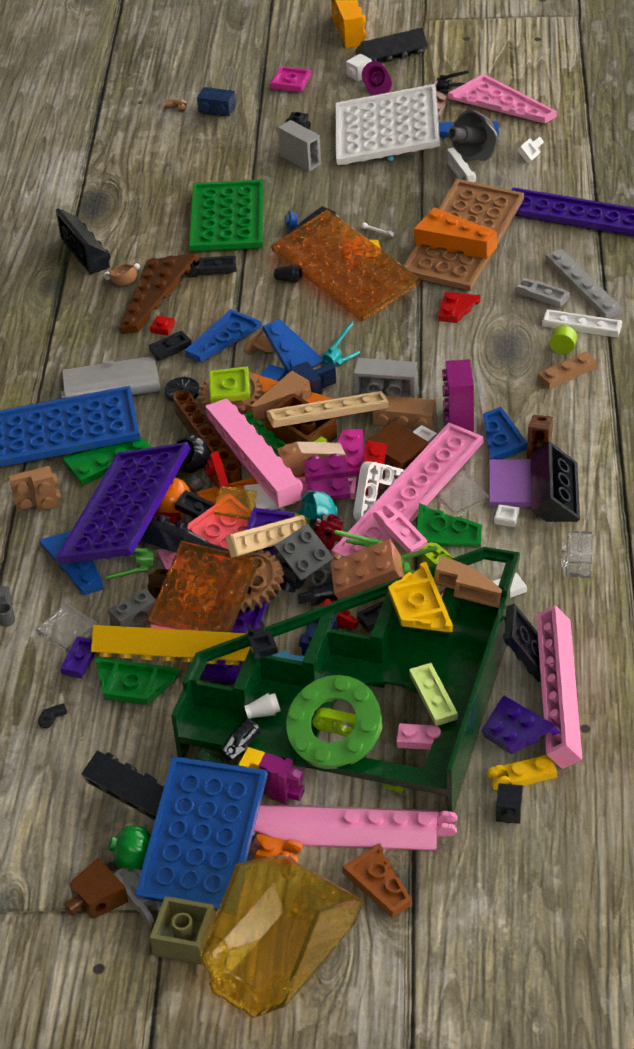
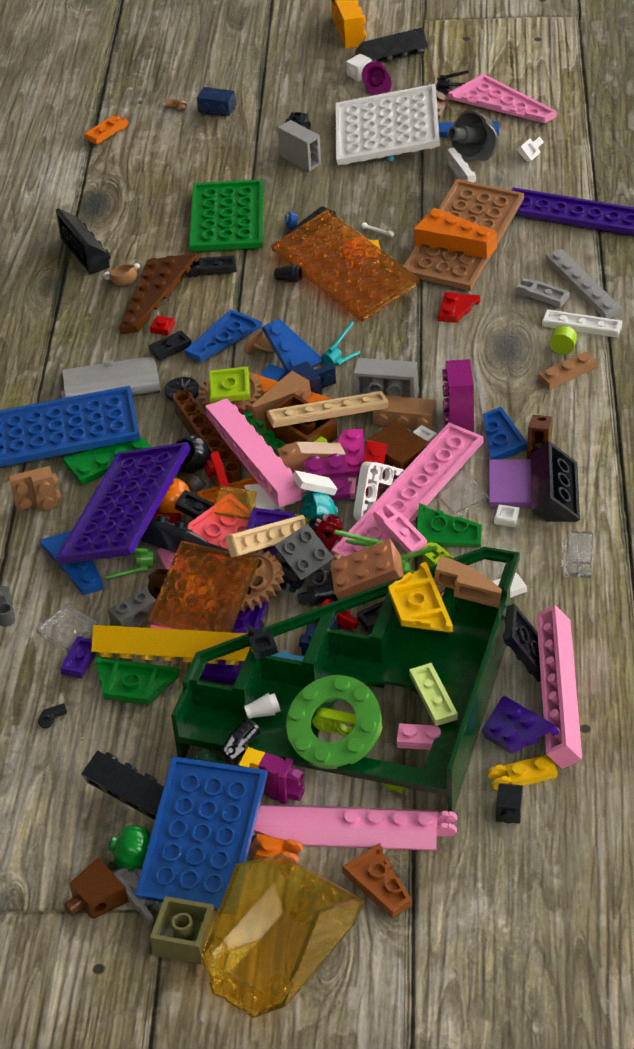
dark pink plate [270,66,312,93] -> none
none -> orange hinge [84,115,129,145]
none -> white tile [292,470,338,495]

